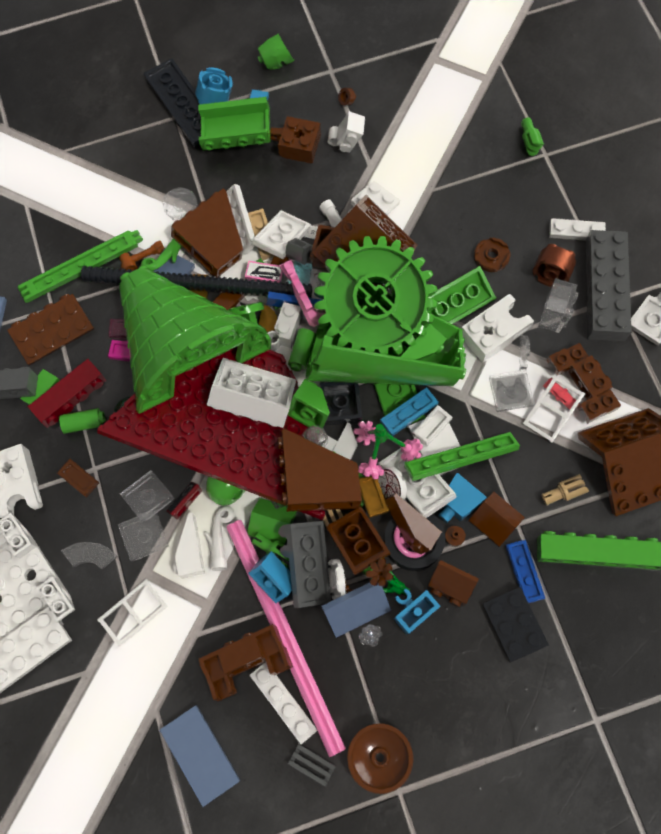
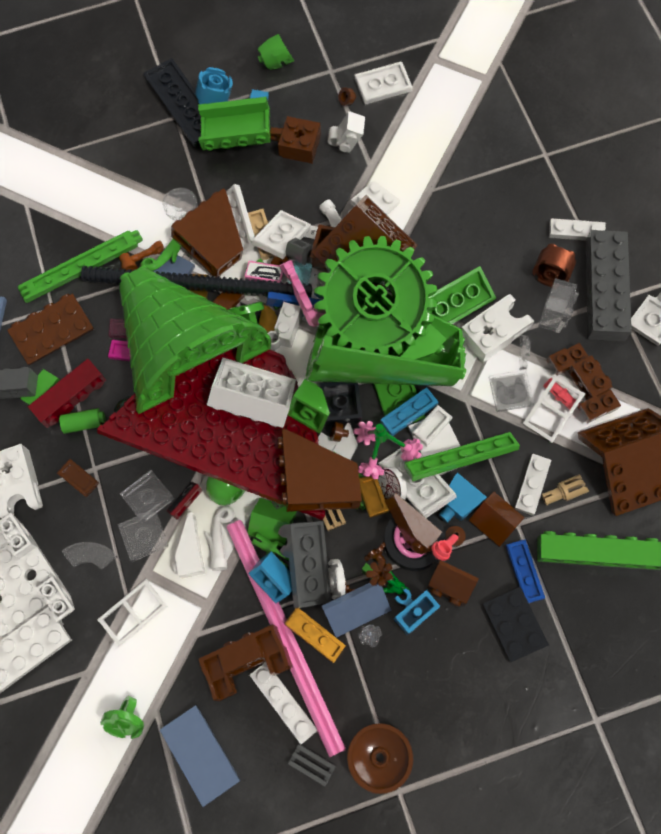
bright green brick [288,328,316,372] -> none
clear cone [302,425,328,448] -> none
reddish brown slope [326,507,391,575] -> none
reddish brown tile [474,238,511,272] -> none
bright green arm [521,118,544,156] -> none
none -> bright green tile [100,696,144,739]
none -> pearl gold tile [284,608,346,663]
none -> reddish brown tile [330,422,349,442]
none -> white tile [354,61,413,105]
none -> coral plate [432,534,458,561]
none -> white plate [514,454,551,516]

